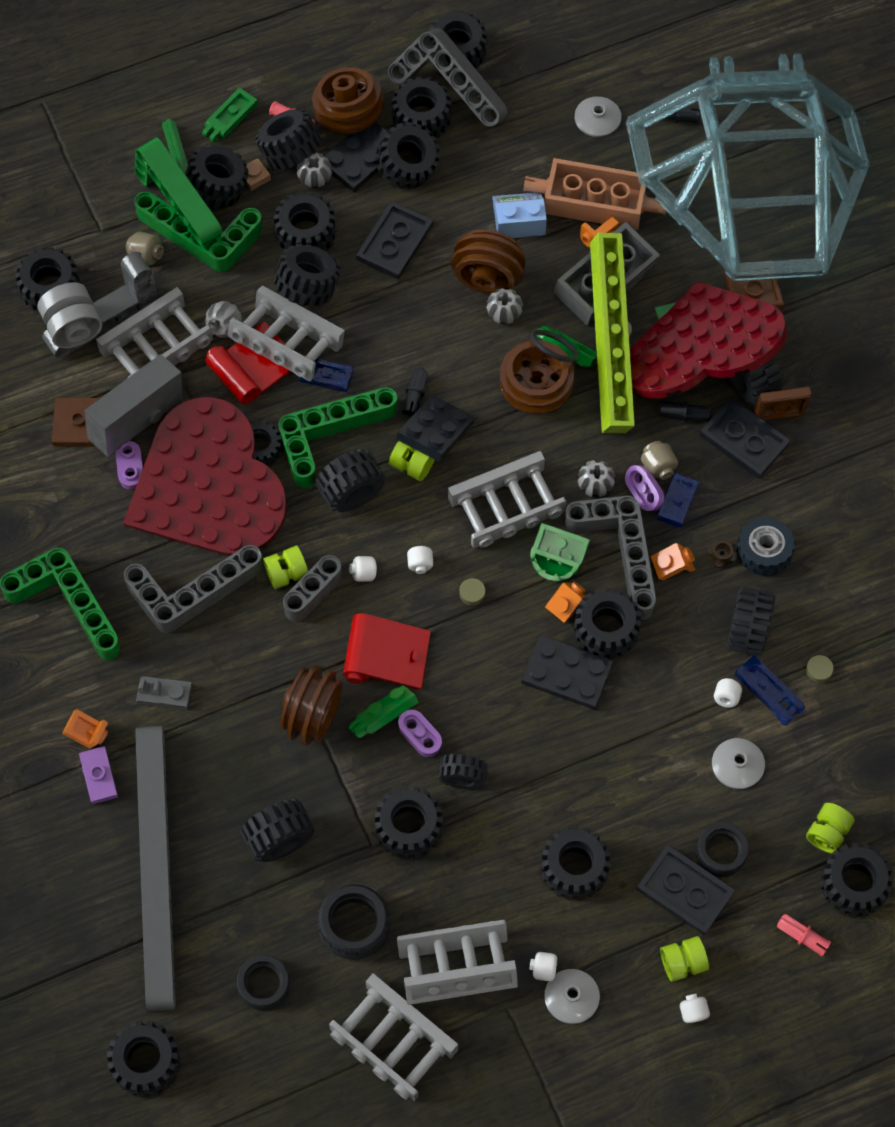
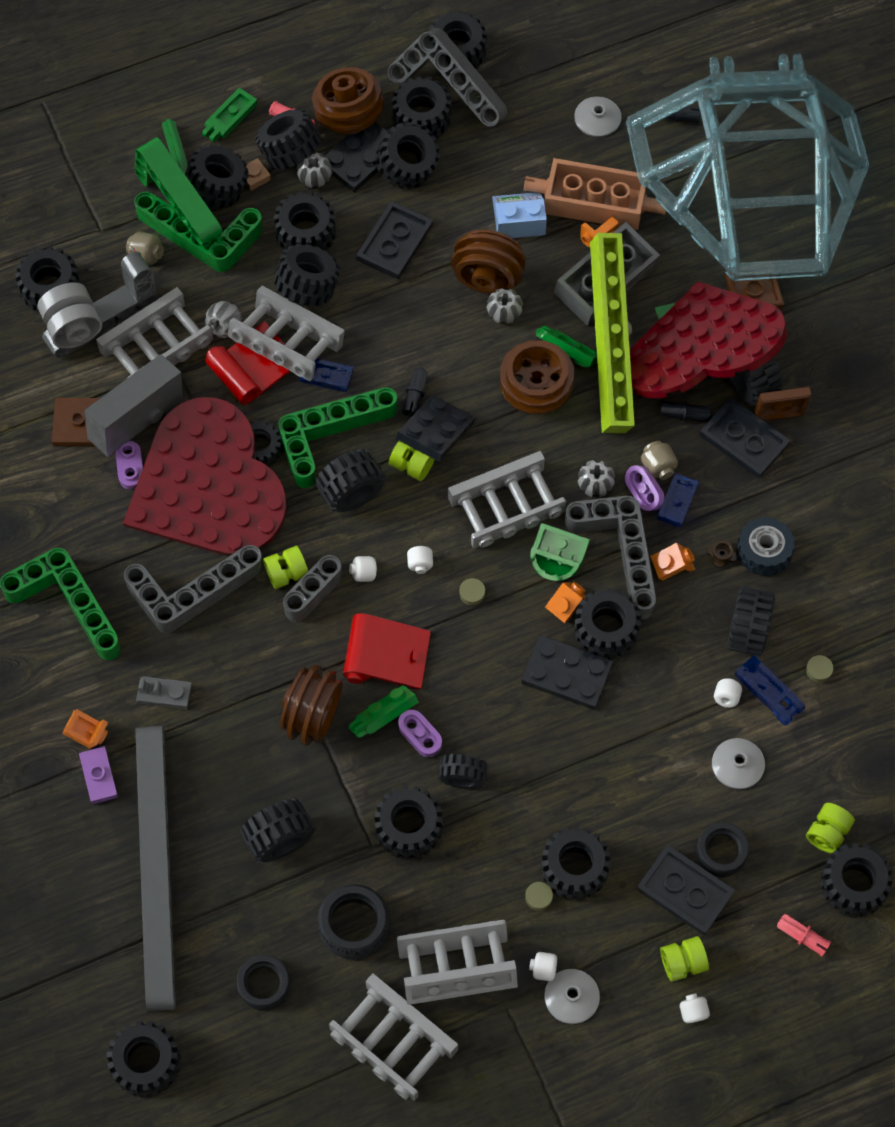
black tyre [531,330,578,362] -> none
none -> olive tile [525,882,553,911]

